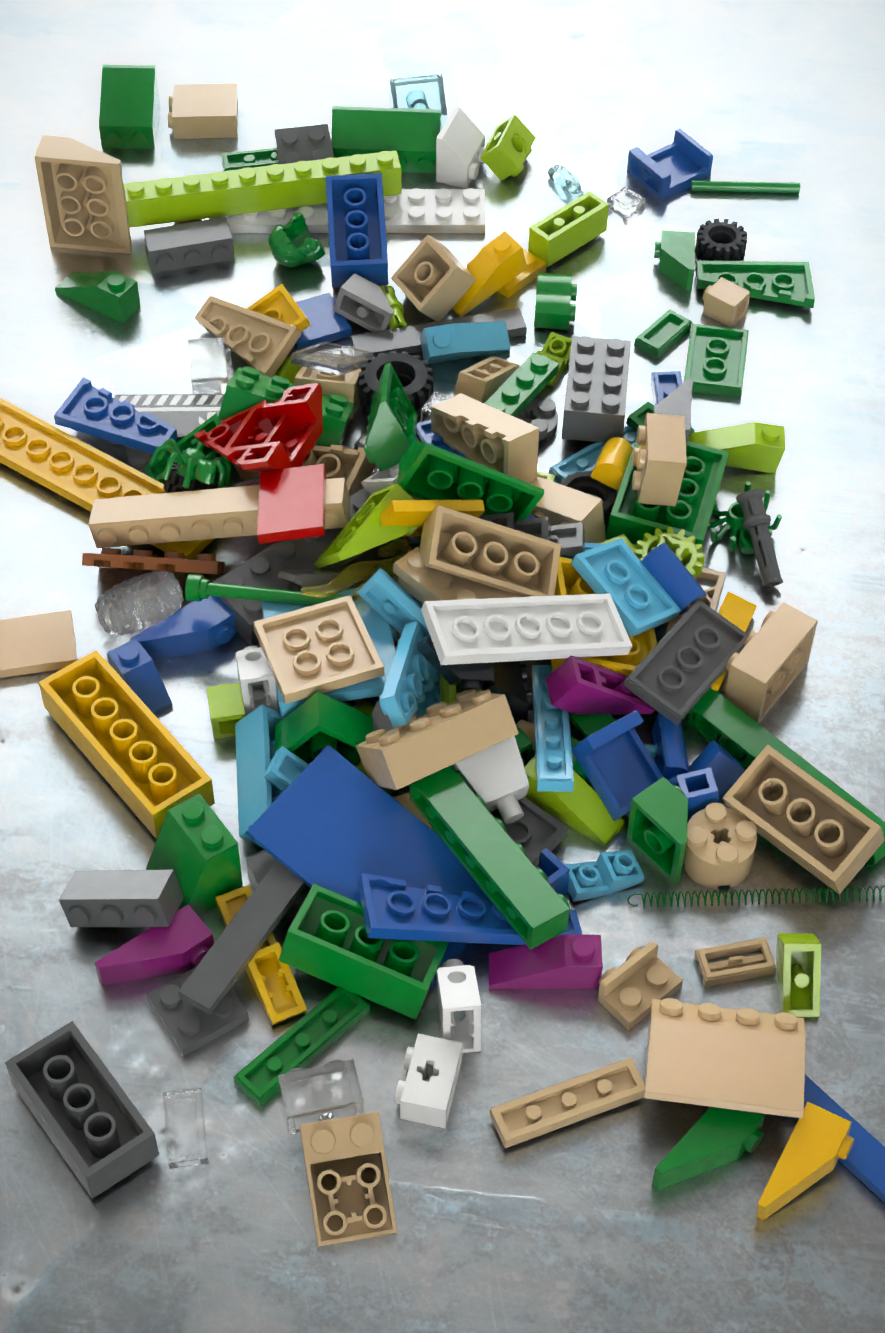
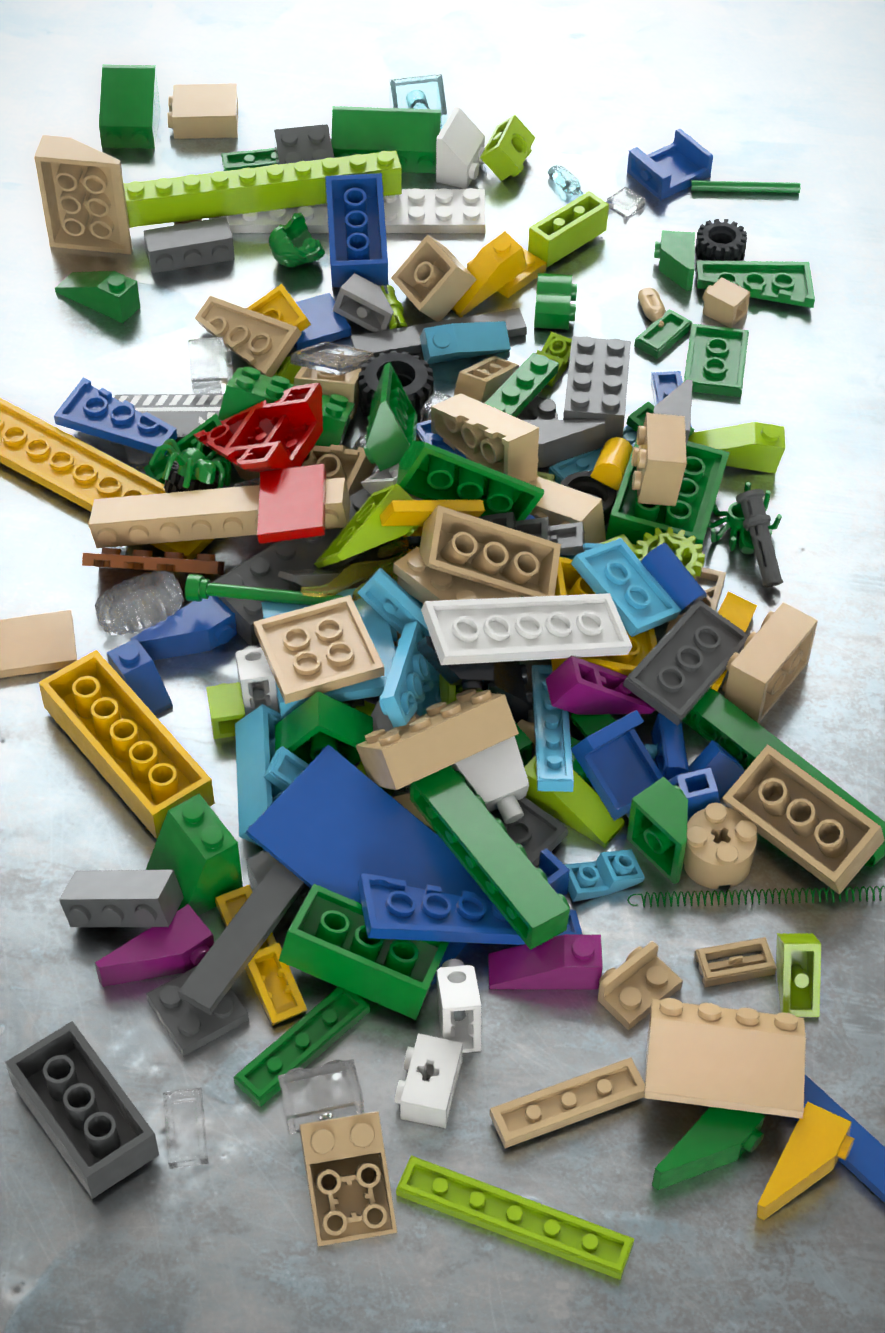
none -> lime tile [396,1155,635,1280]
none -> dark grey slope [523,419,605,467]
none -> tan piece [638,287,666,327]

